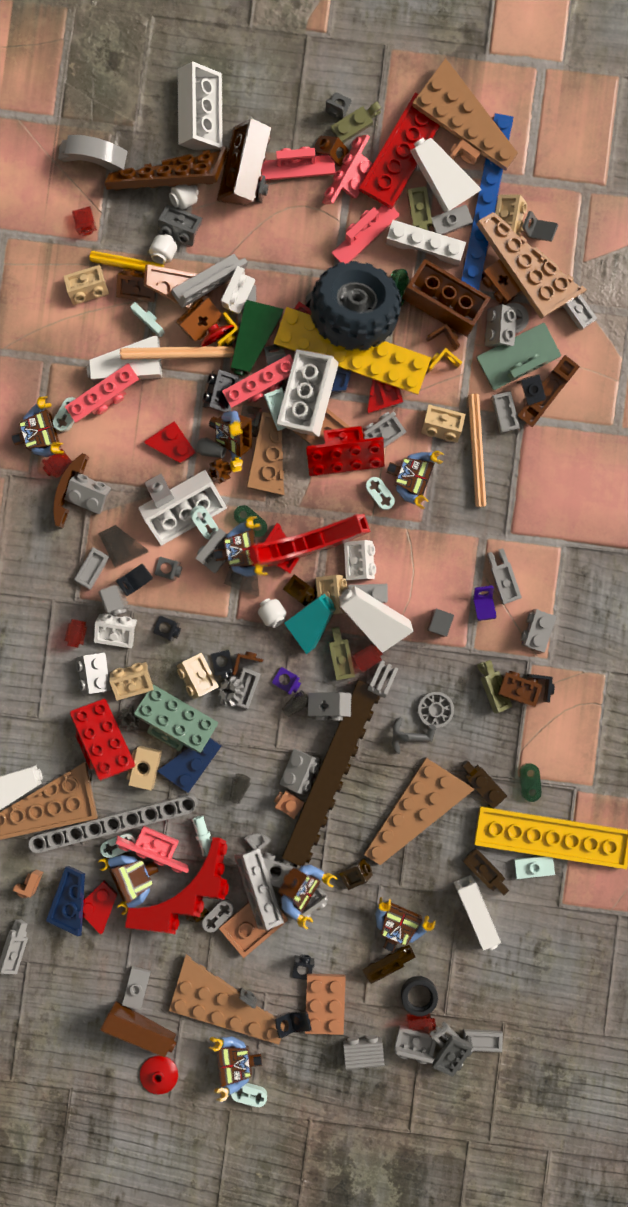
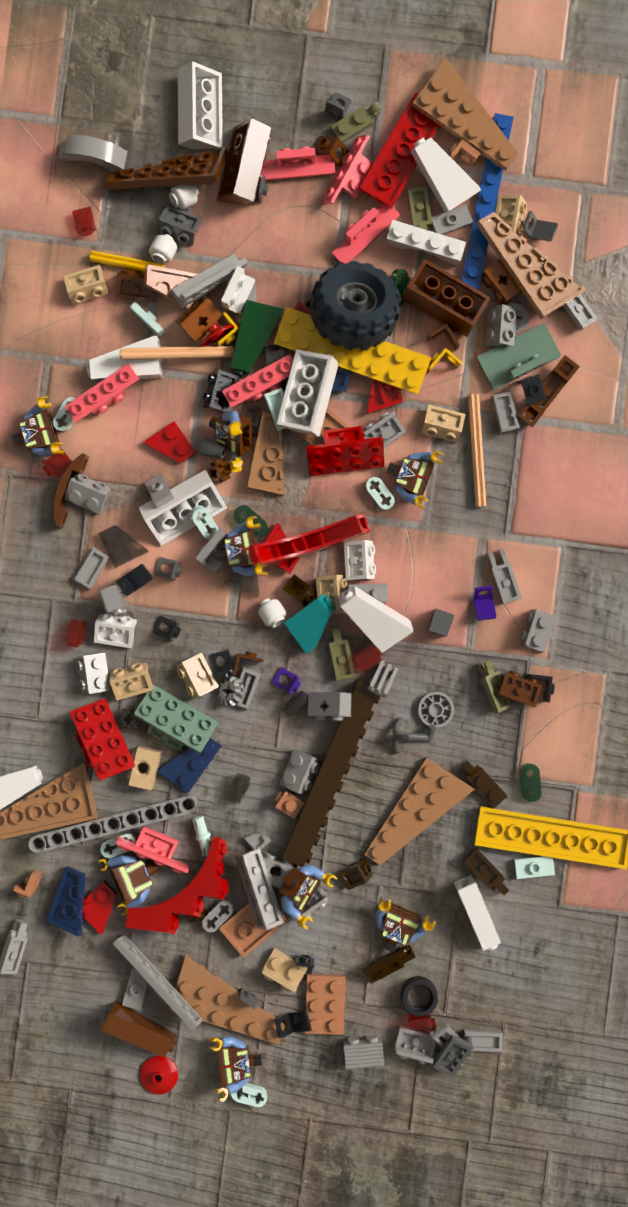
none -> light grey tile [113,934,203,1031]
none -> tan bracket [261,948,308,992]

